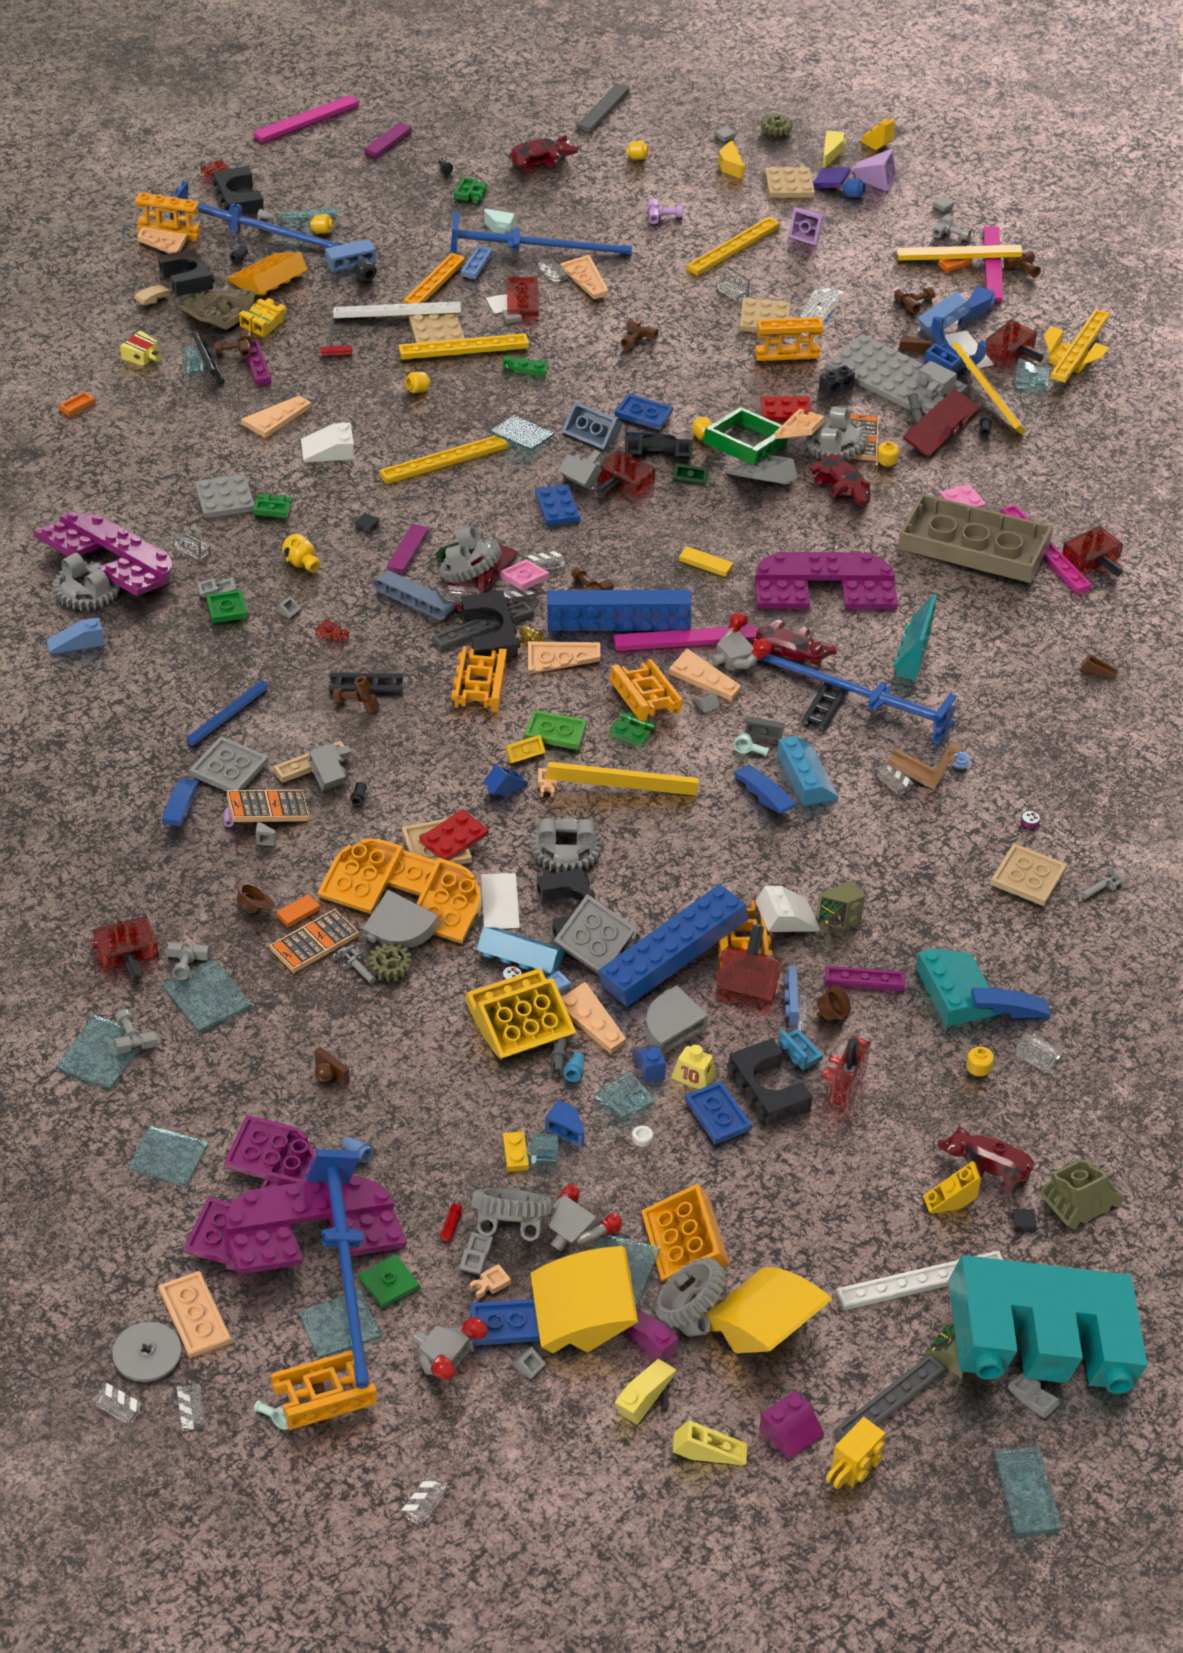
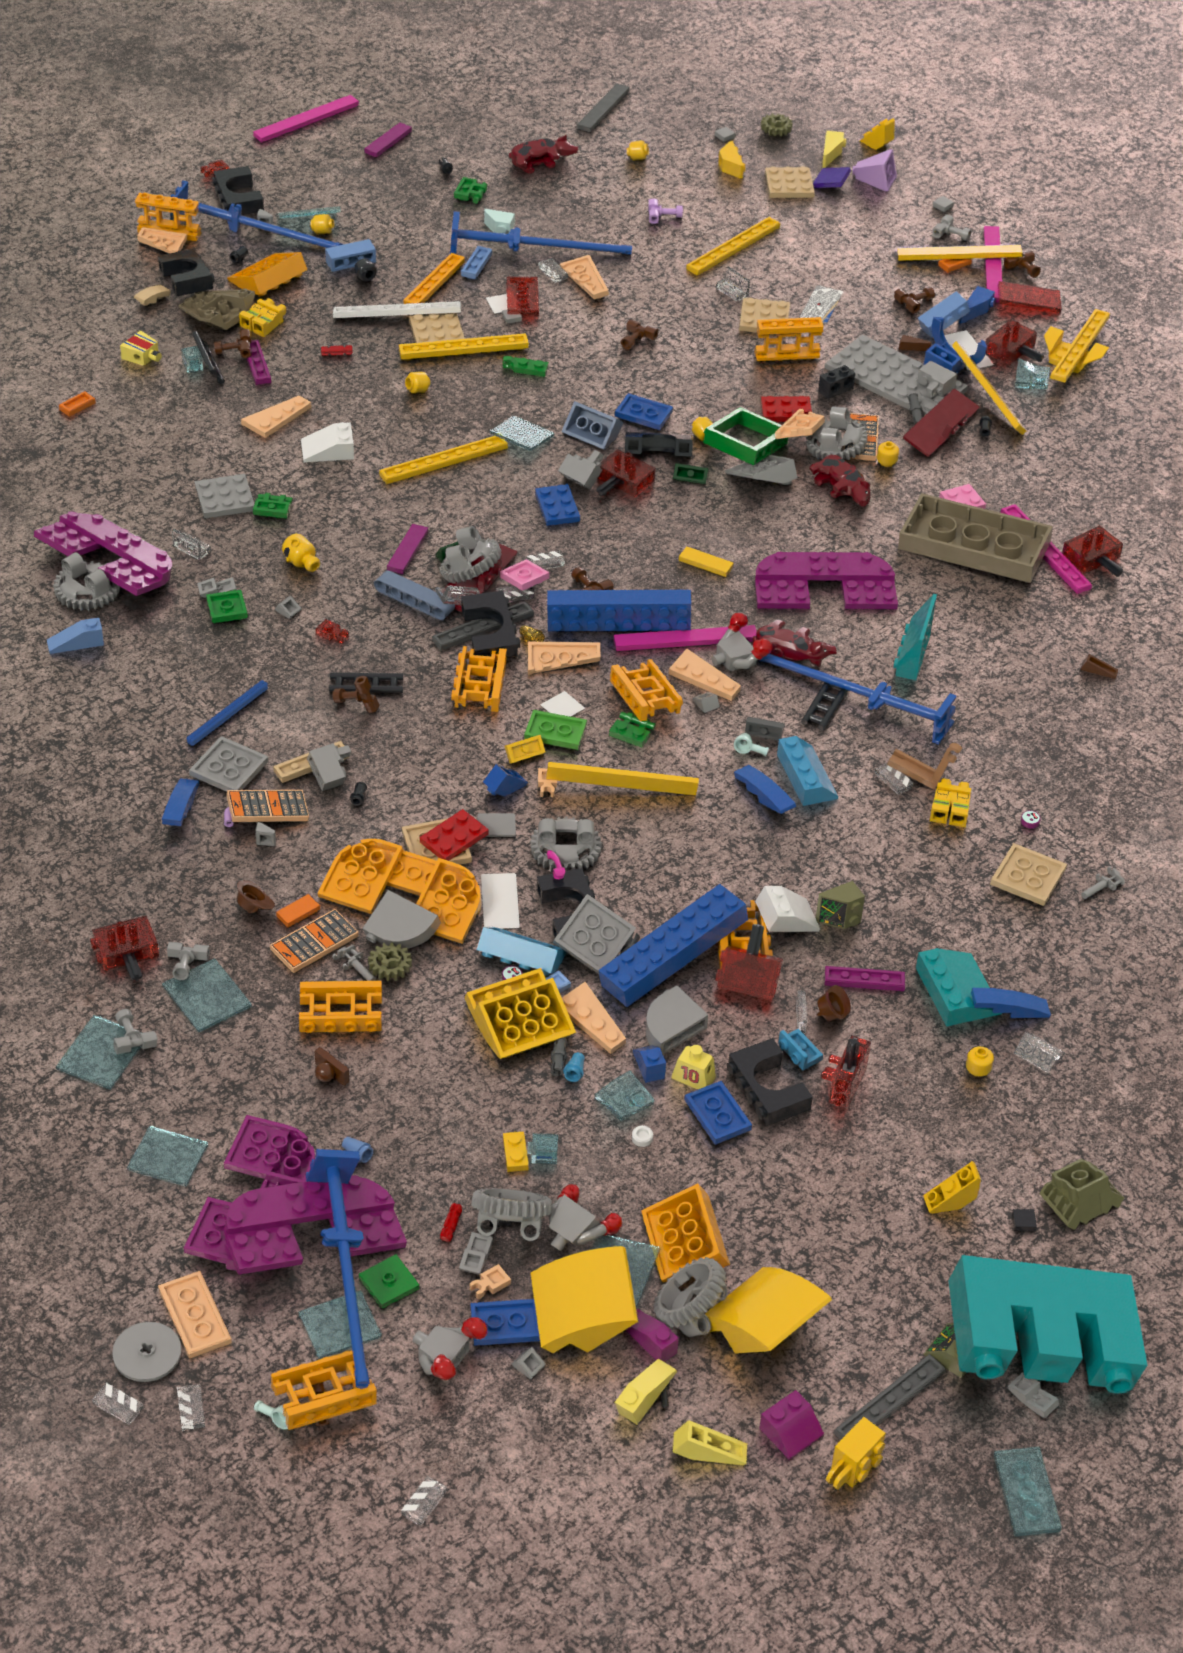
black tile [355,513,379,533] -> none
blue slope [545,1100,585,1147] -> none
medium blue plate [783,966,799,1025] -> none
lavender slope [788,207,825,246] -> none
white tile [835,1250,1004,1311] -> none
blue head [843,178,866,198] -> none
dark red animal [938,1126,1034,1190] -> none
light blue plate [952,752,970,769] -> none
none -> light orange fence [299,981,382,1033]
none -> light grey slope [477,813,516,837]
none -> white sticker [540,691,585,717]
none -> dark pink piece [547,850,565,879]
none -> yellow hips [930,778,971,828]
none -> clear red tile [998,281,1062,313]

